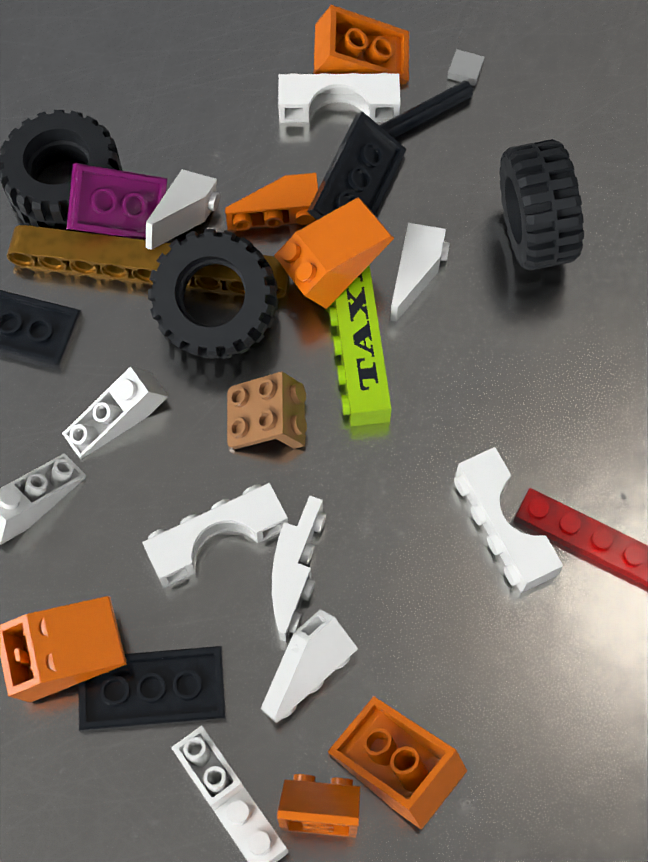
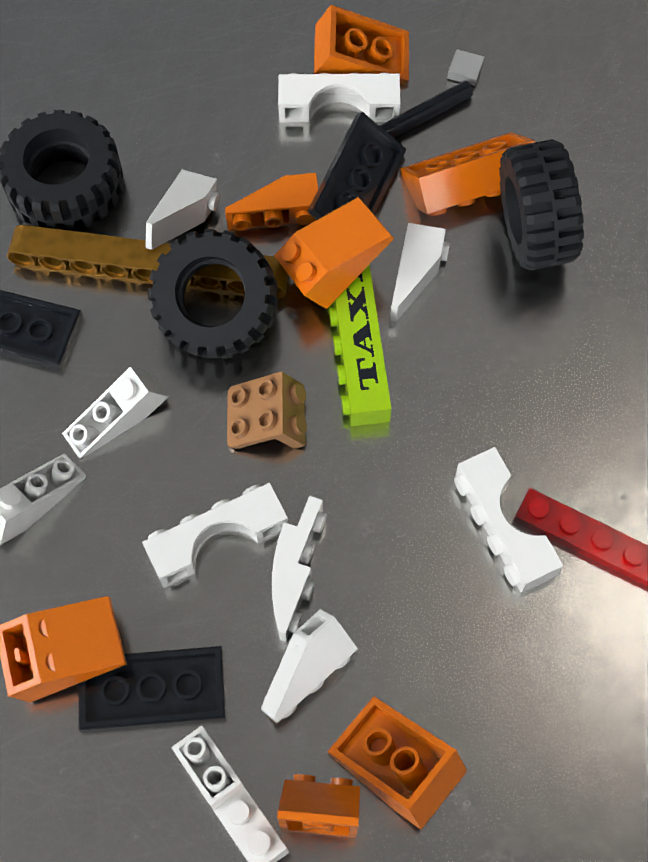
magenta tile [66,163,168,240] -> none
none -> orange slope [399,132,535,216]

